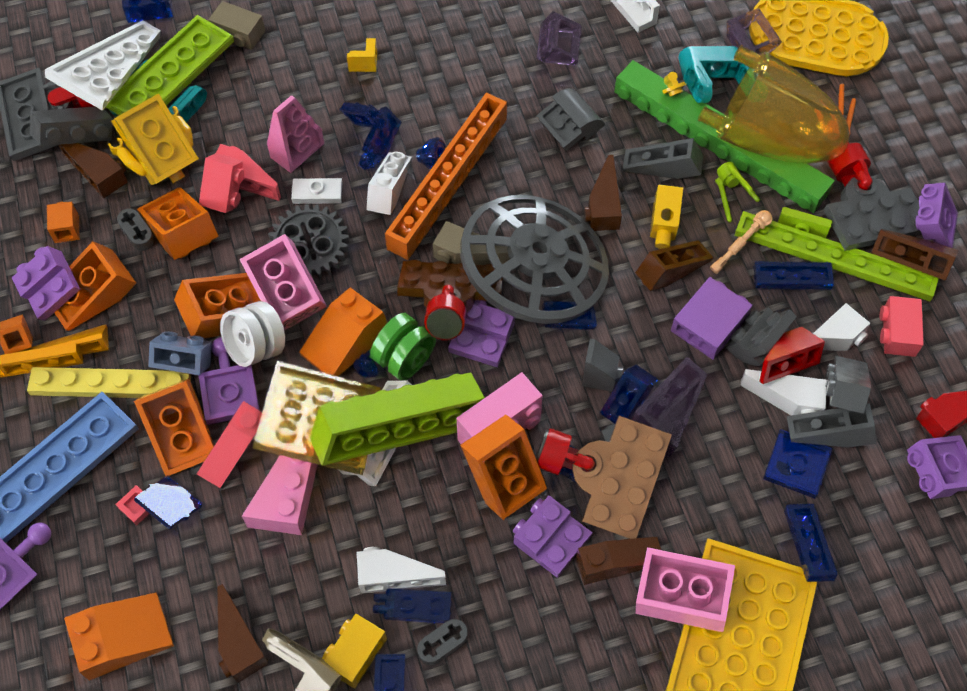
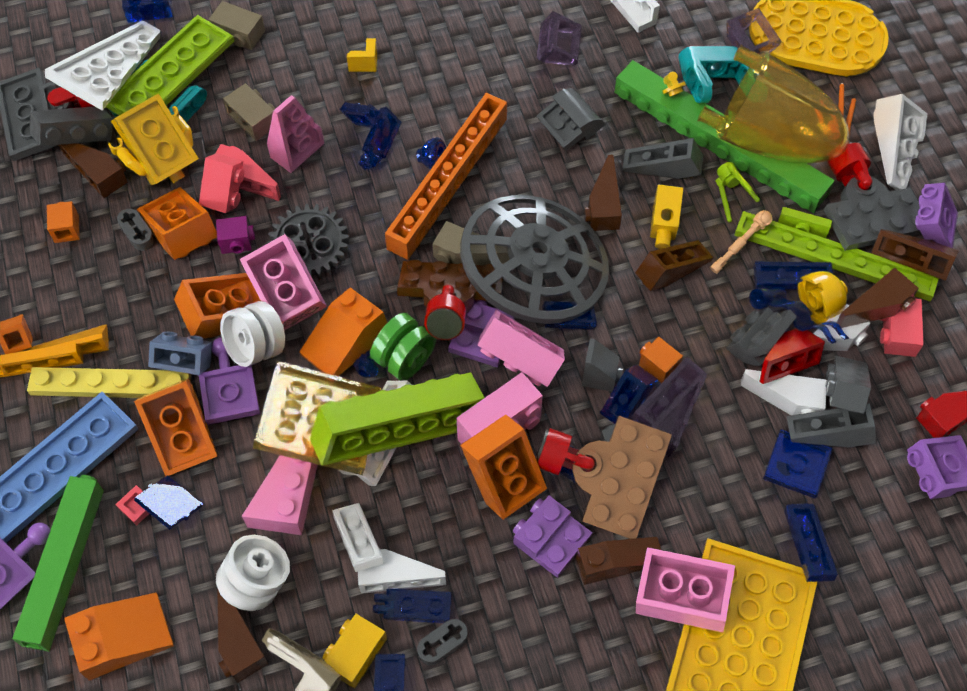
medium lavender plate [12,246,81,321] -> none
orange slope [54,241,136,331] -> none
coral slope [197,401,267,488] -> none
white plate [291,178,342,204] -> none
white slope [367,152,412,215] -> none
medium lavender brick [671,277,753,360] -> none
none -> bright green brick [12,475,104,652]
none -> magenta brick [216,216,255,254]
none -> white wheel [216,535,290,611]
none -> dark tan brick [223,83,275,141]
none -> white tile [332,503,383,572]
none -> bright pink brick [478,309,565,387]
none -> orange brick [639,337,683,384]
none -> clear blue flag [749,286,849,344]
none -> yellow cylinder [798,271,848,324]
none -> reddish brown slope [835,268,919,329]
none -> white wedge [874,94,927,190]

